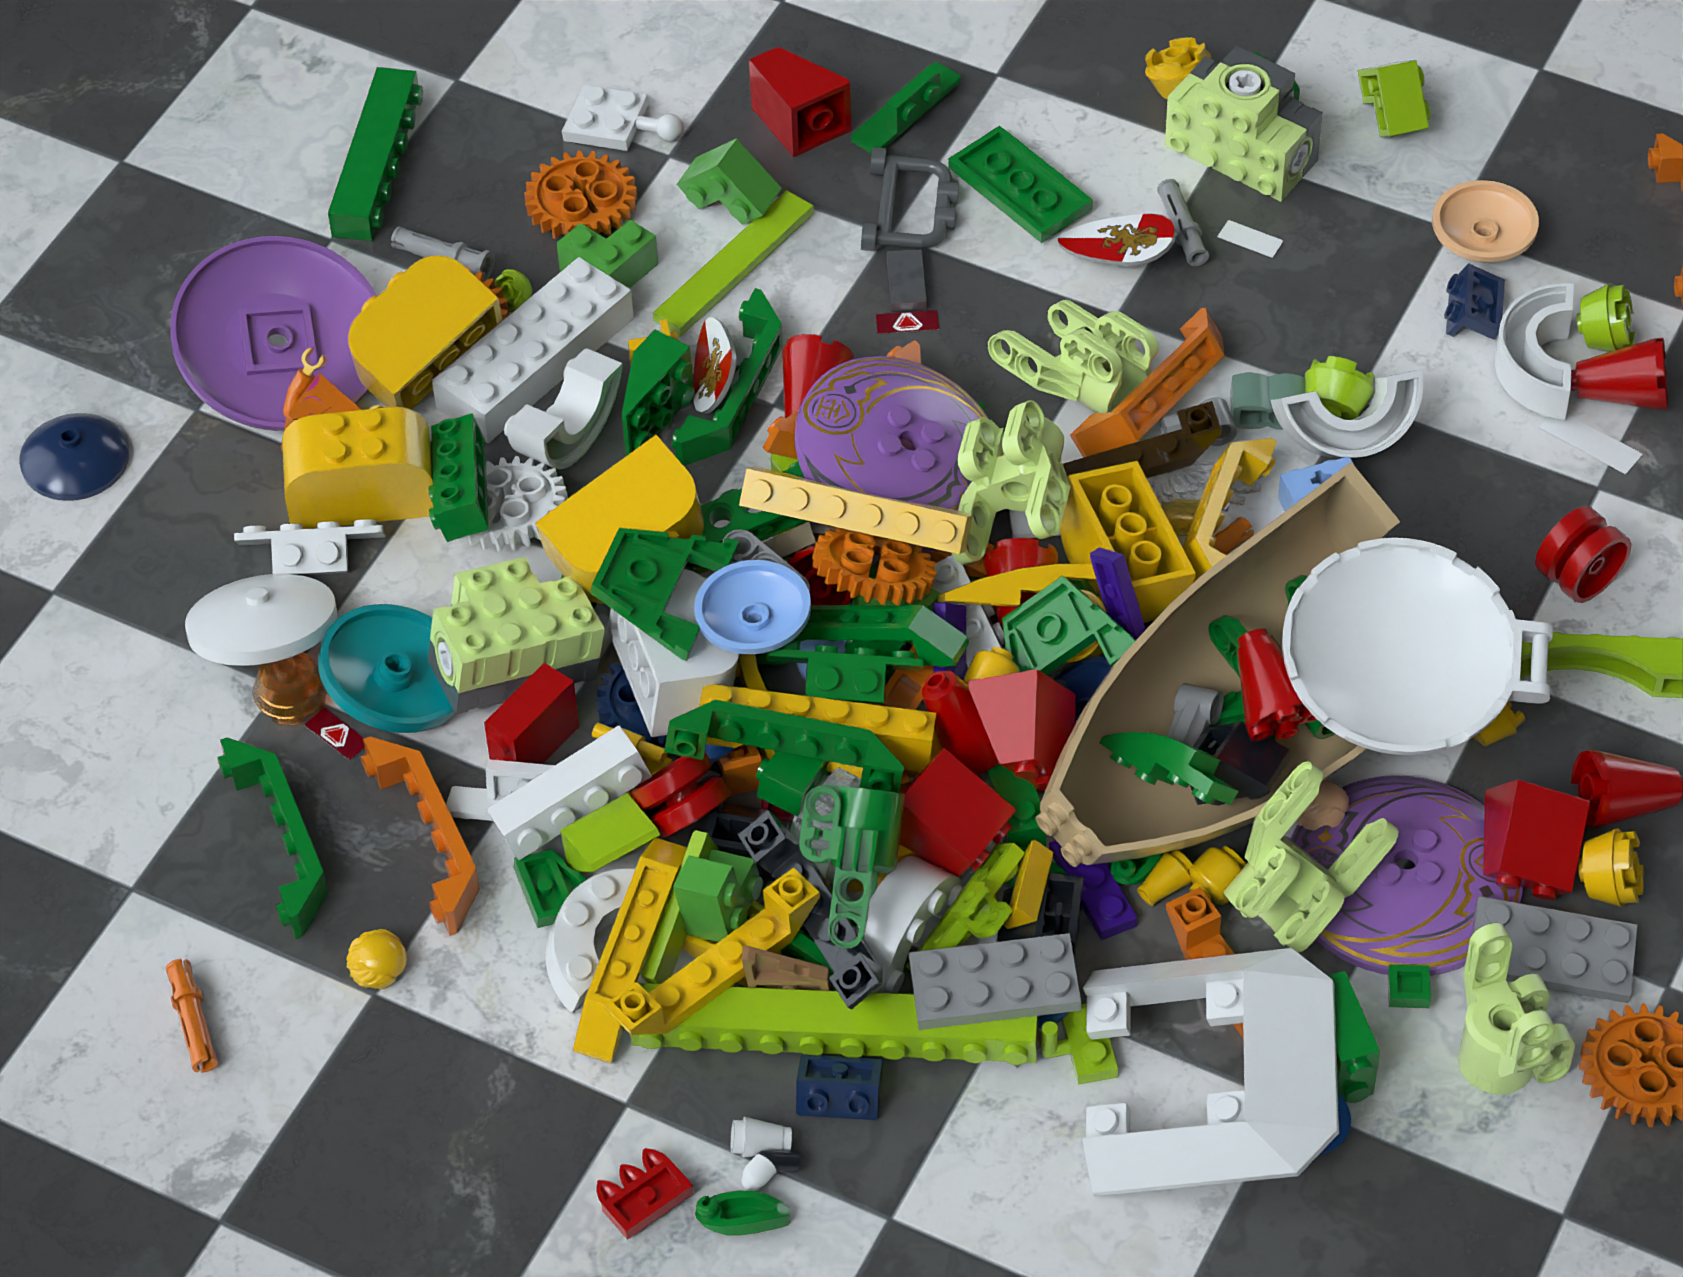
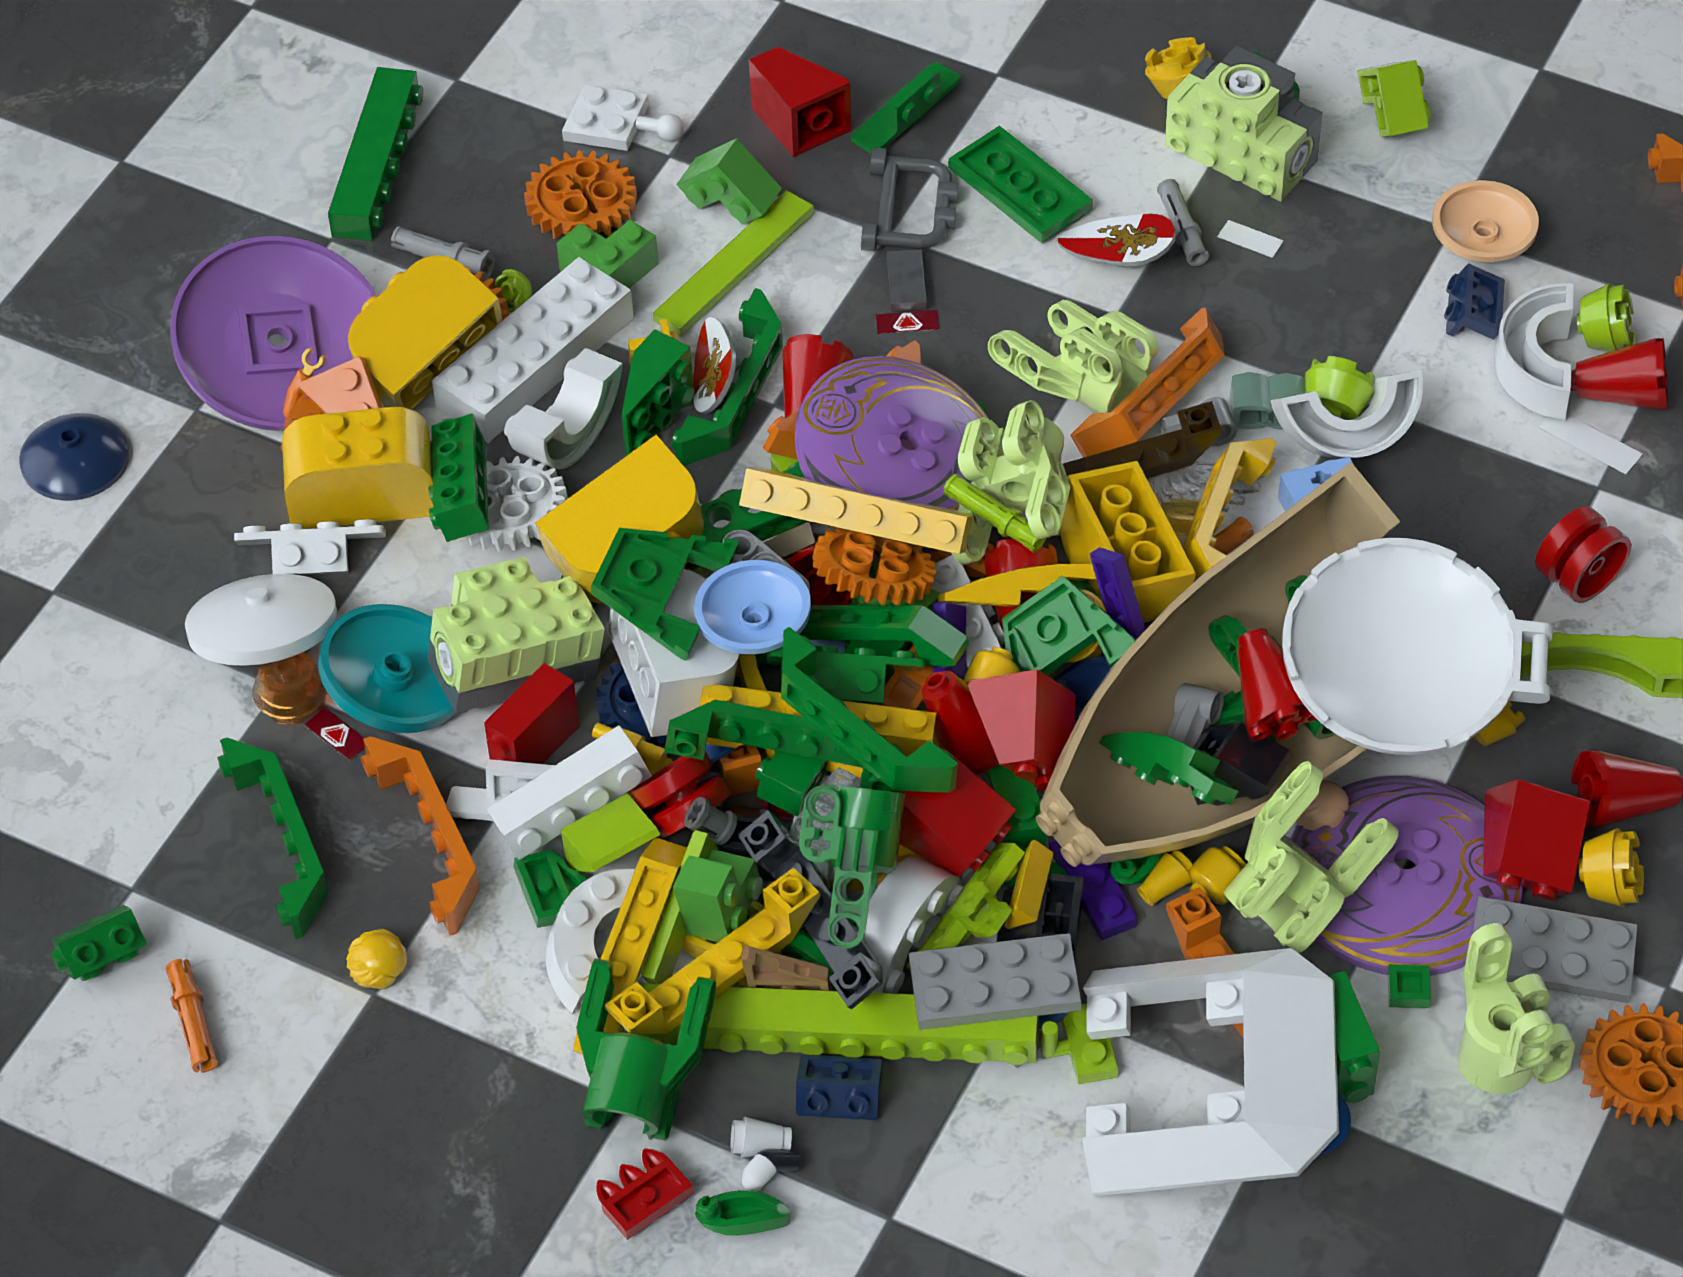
none -> green brick [50,905,147,981]
none -> wing [298,356,383,414]
none -> green piece [576,958,716,1141]
none -> dark grey bush [684,796,737,845]
none -> green slope [781,627,958,792]
none -> lime pin [943,474,1046,553]

